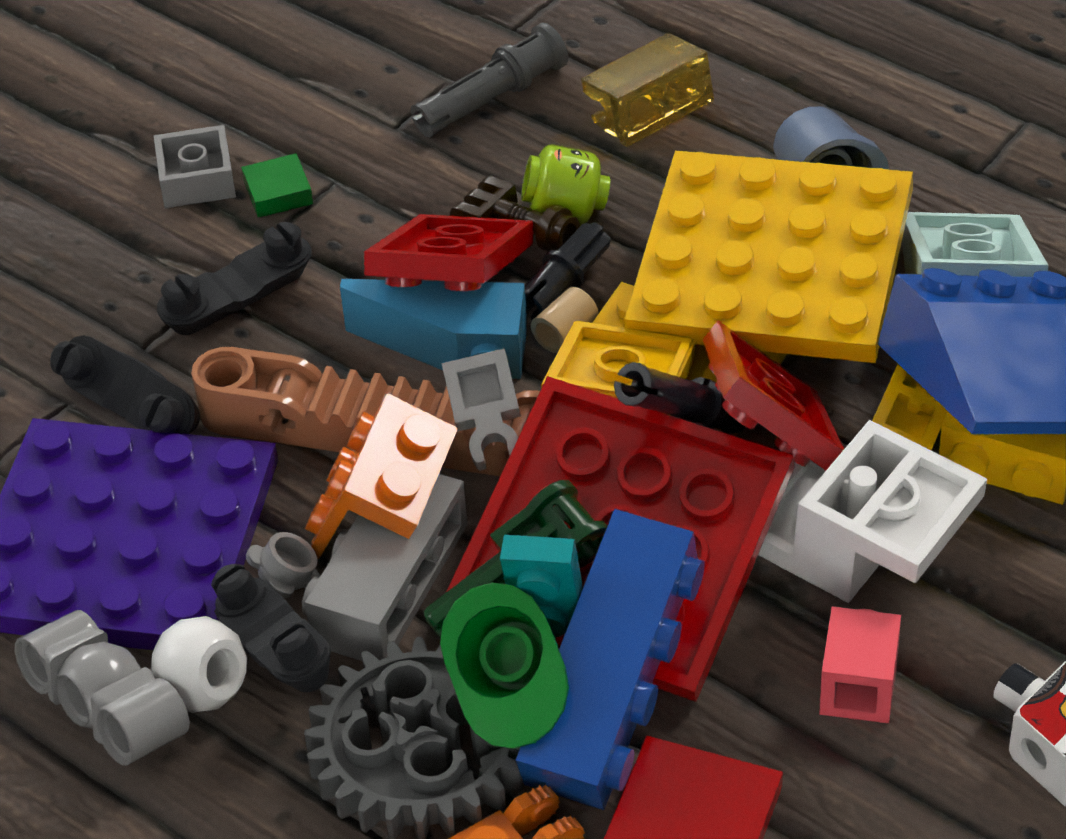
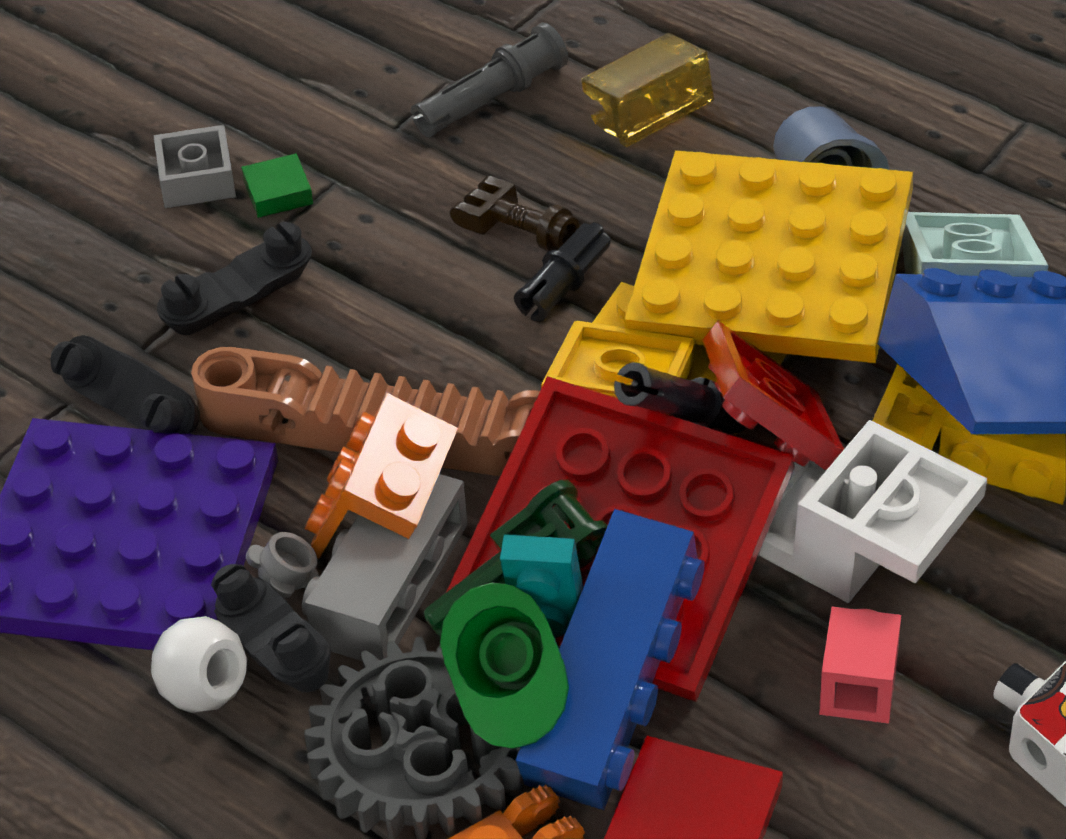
light grey piece [14,610,190,765] -> none
dark azure slope [340,279,527,379] -> none
red plate [364,214,533,291] -> none
light grey plate [441,348,521,471] -> none
lime head [521,144,610,226] -> none
tan hinge [531,287,599,353] -> none

